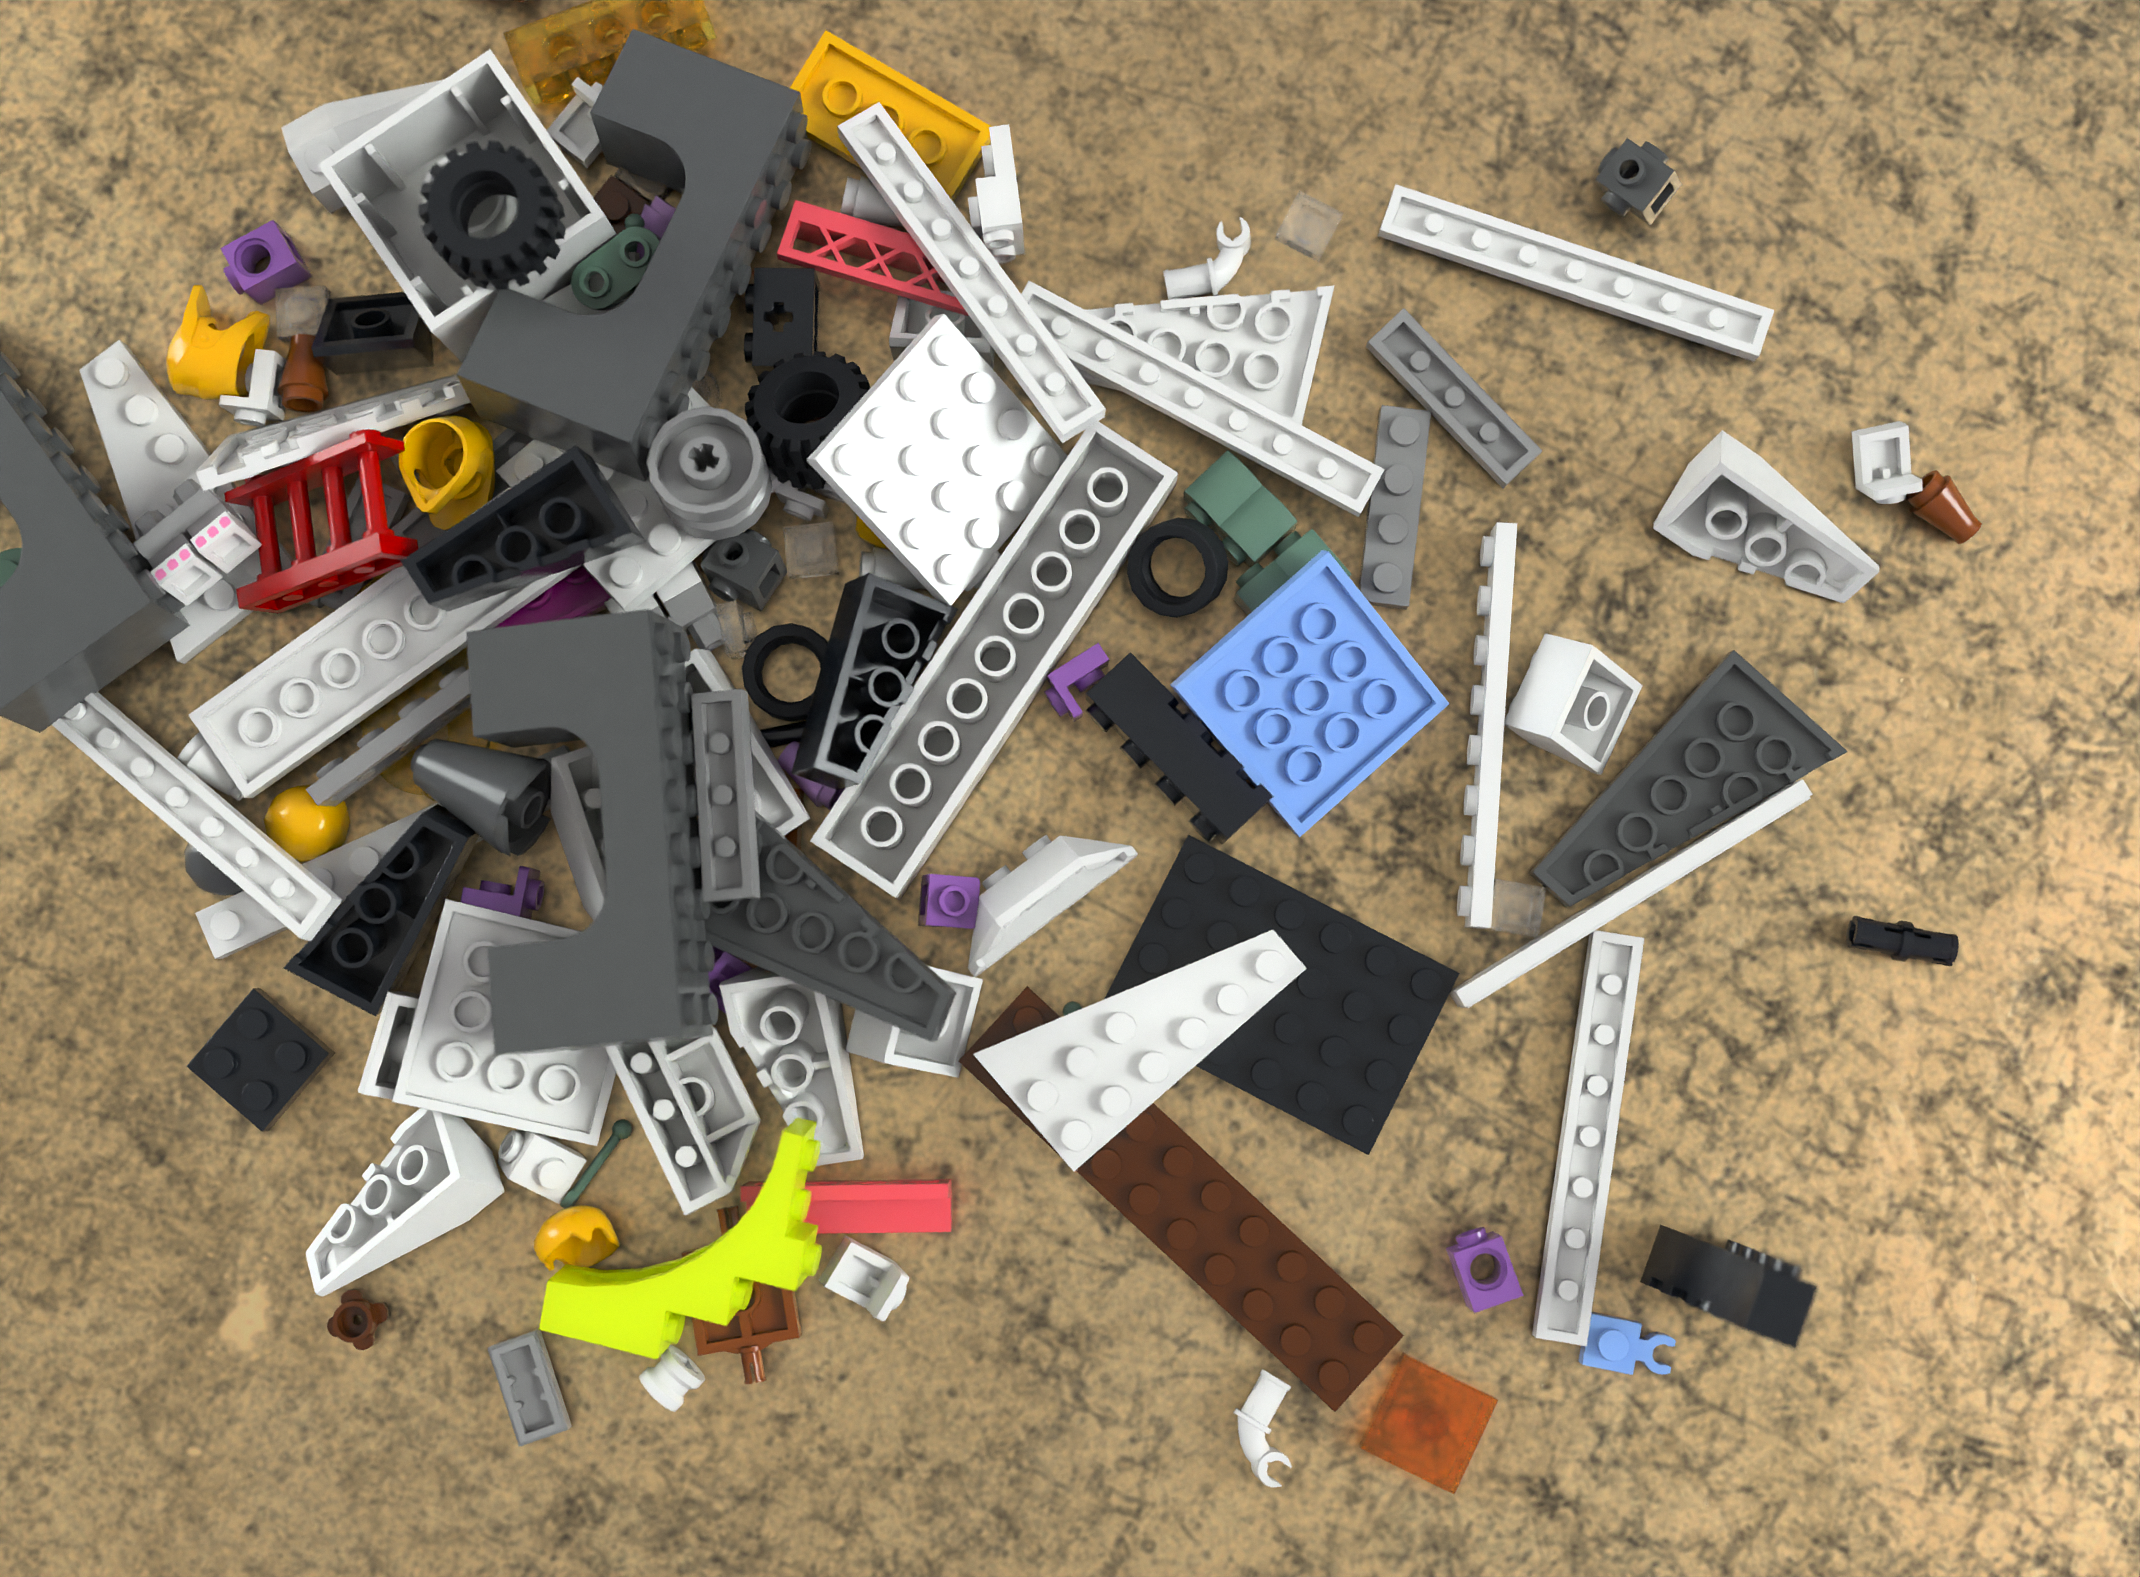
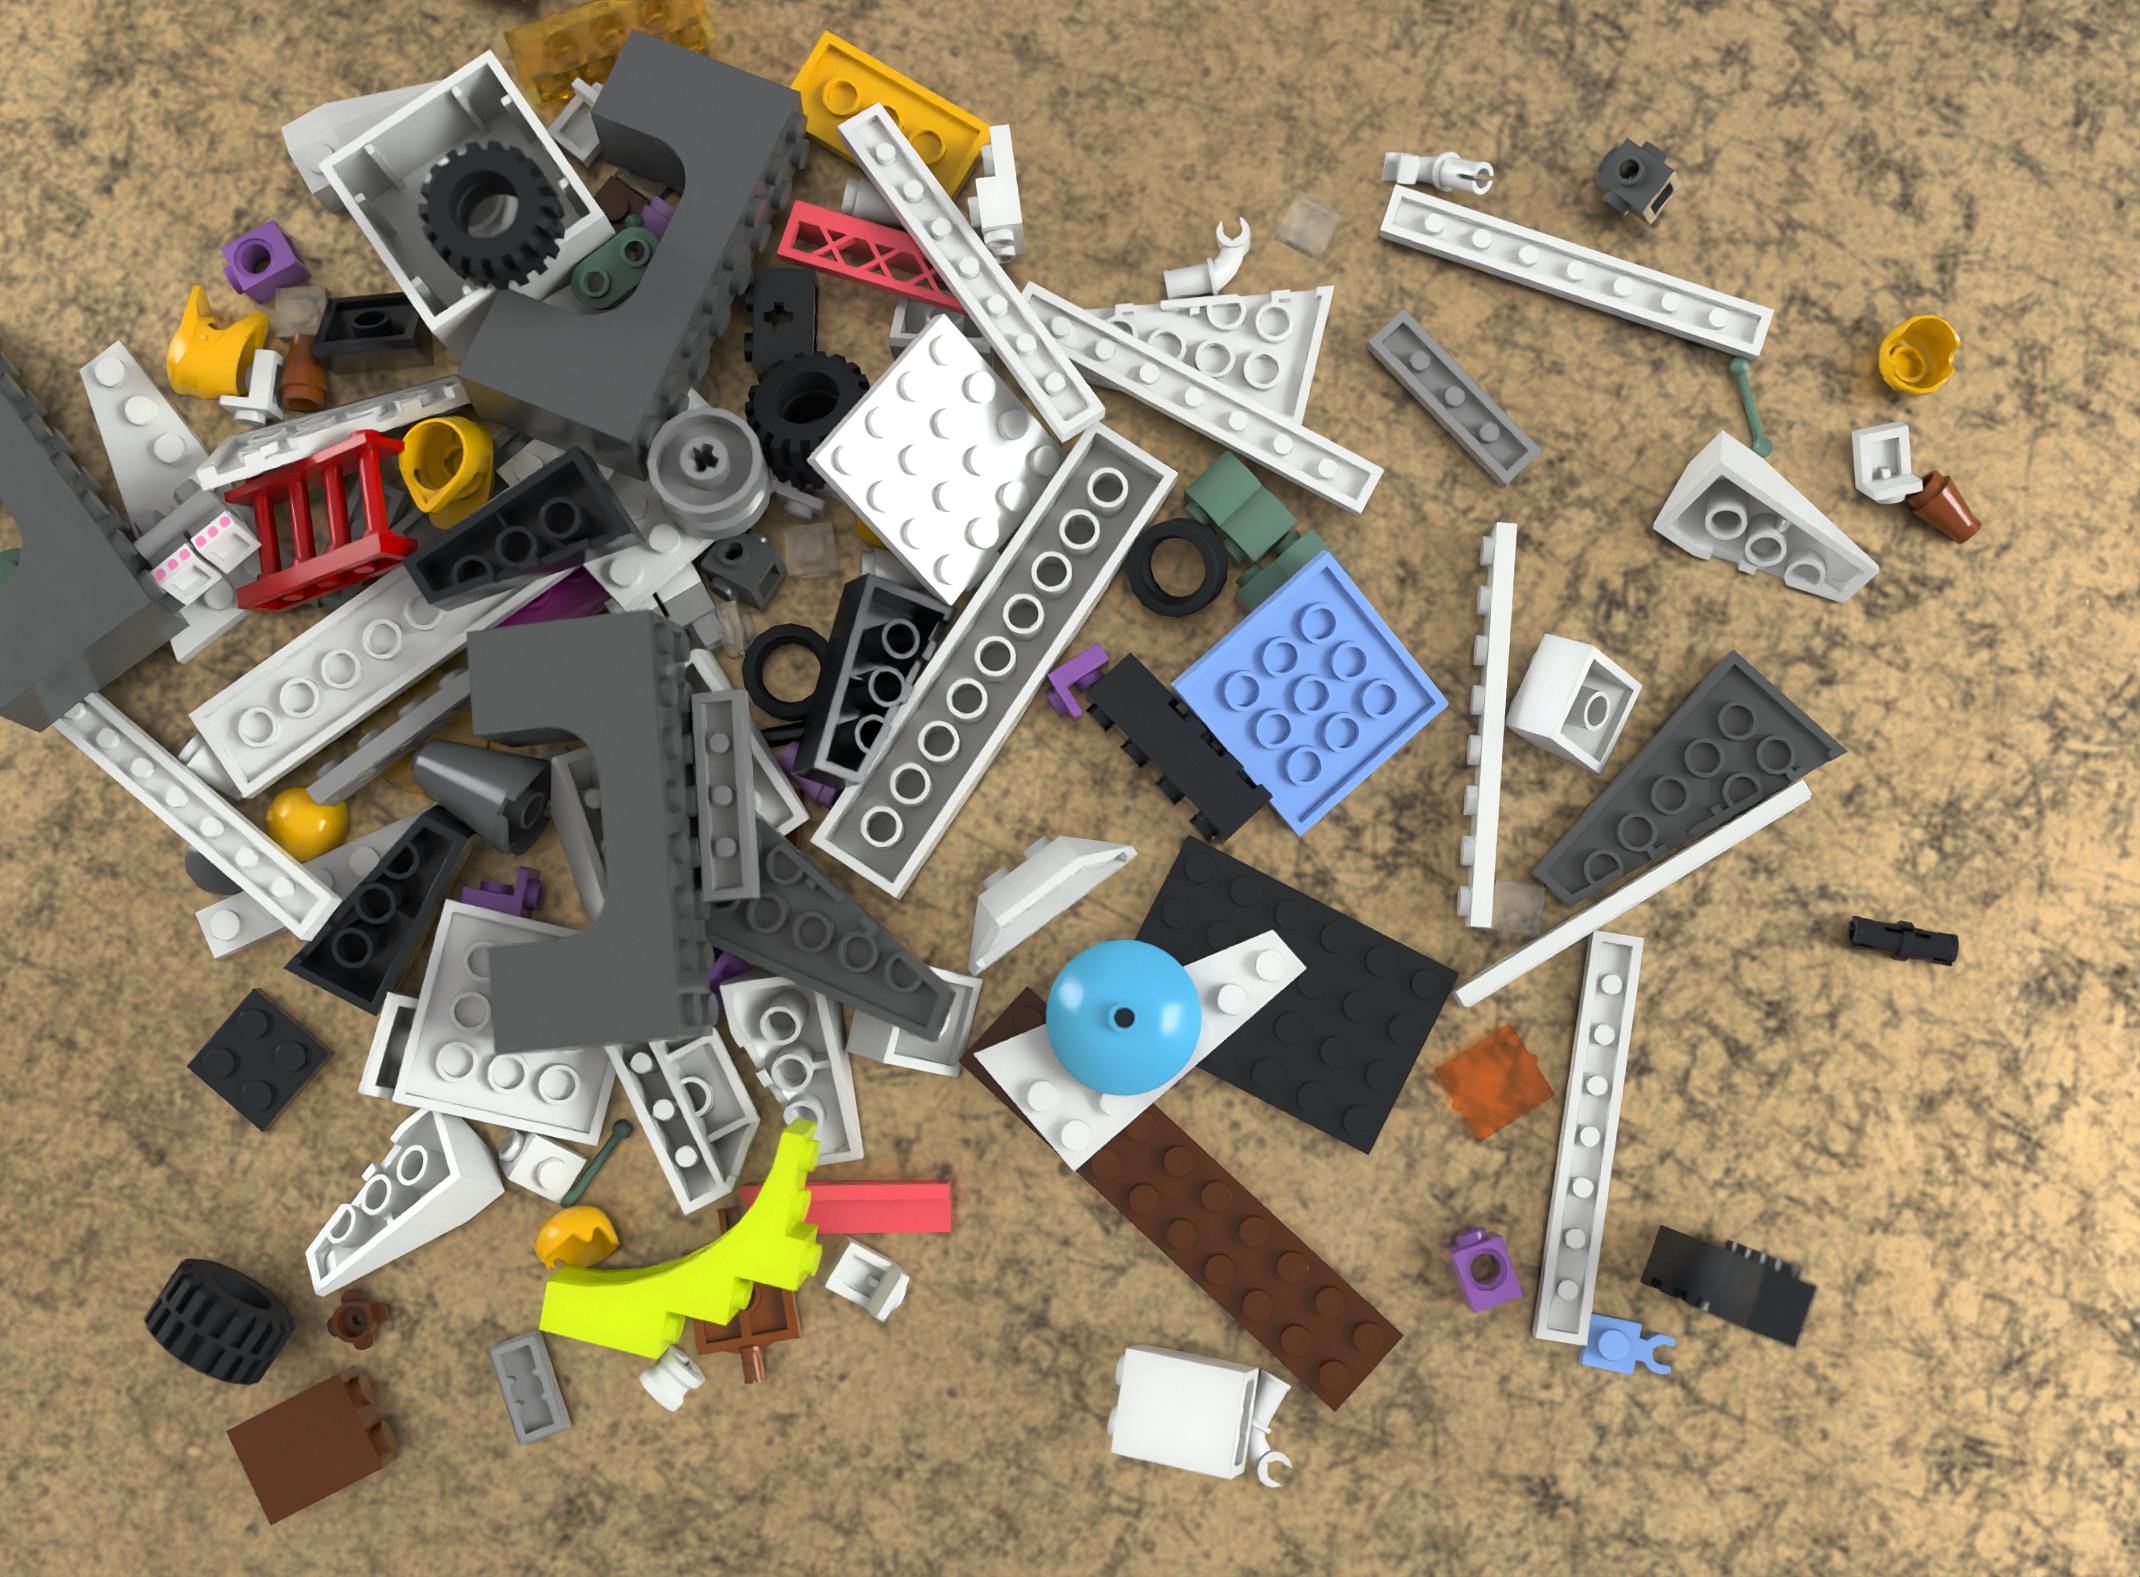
medium lavender bracket [918,874,980,929] -> none
light grey plate [1359,405,1431,610] -> none
clear orange plate [1359,1352,1498,1495] -> none
none -> black tyre [144,1258,296,1385]
none -> reddish brown brick [226,1366,398,1526]
none -> medium azure dish [1046,940,1201,1096]
none -> white brick [1108,1343,1259,1479]
none -> white piece [1382,151,1493,195]
none -> clear orange piece [1434,1023,1555,1142]
none -> sand green hinge [1730,357,1773,458]
none -> yellow hair [1879,314,1961,397]

